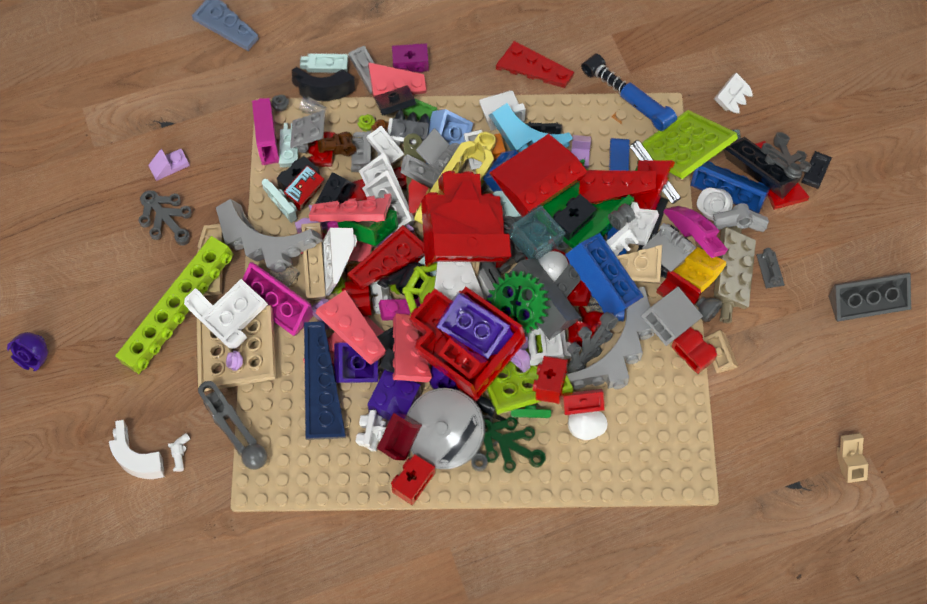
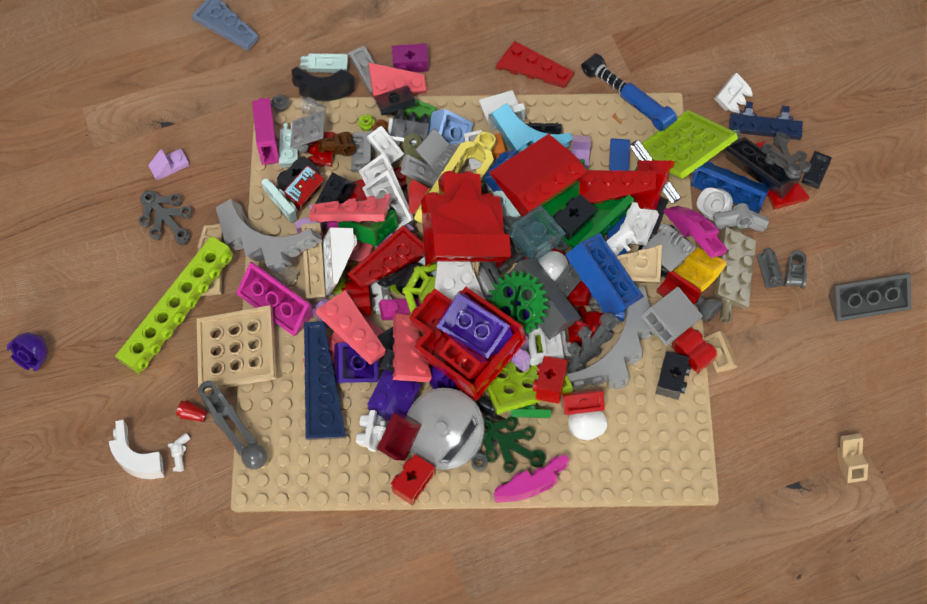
white piece [184,279,268,348] -> none
lavender plate [226,351,243,371] -> none
dark grey wheel [608,203,635,230] -> none
none -> red cone [176,400,207,422]
none -> dark pink slope [493,454,569,503]
none -> black brick [655,351,691,400]
none -> dark blue hinge [729,102,803,140]
none -> dark grey piece [784,250,807,289]

